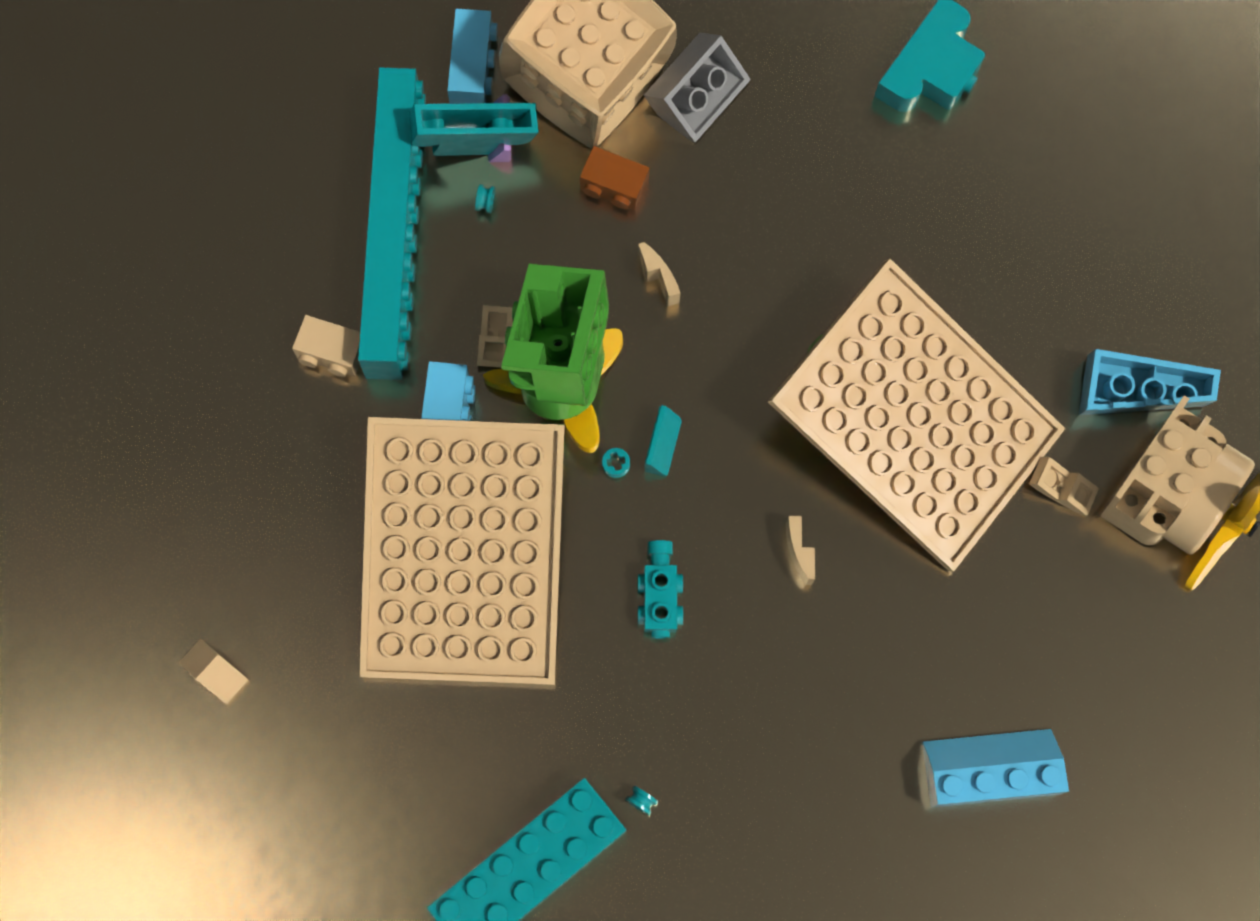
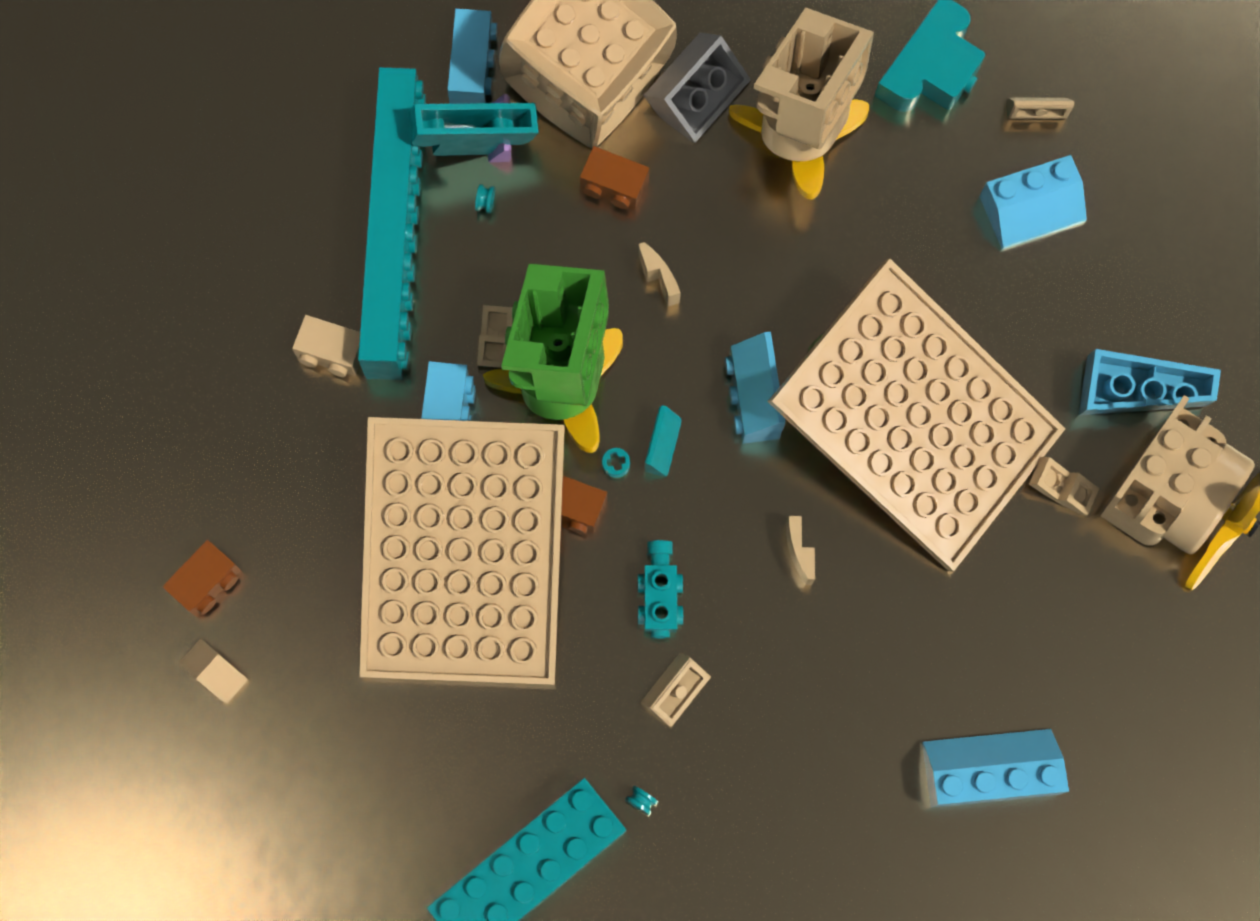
none -> dark orange brick [162,539,241,618]
none -> dark orange brick [561,476,608,535]
none -> tan slope [641,653,711,727]
none -> medium azure slope [724,331,785,444]
none -> tan brick [729,7,874,200]
none -> medium azure slope [979,155,1087,250]
none -> tan slope [1007,98,1074,119]

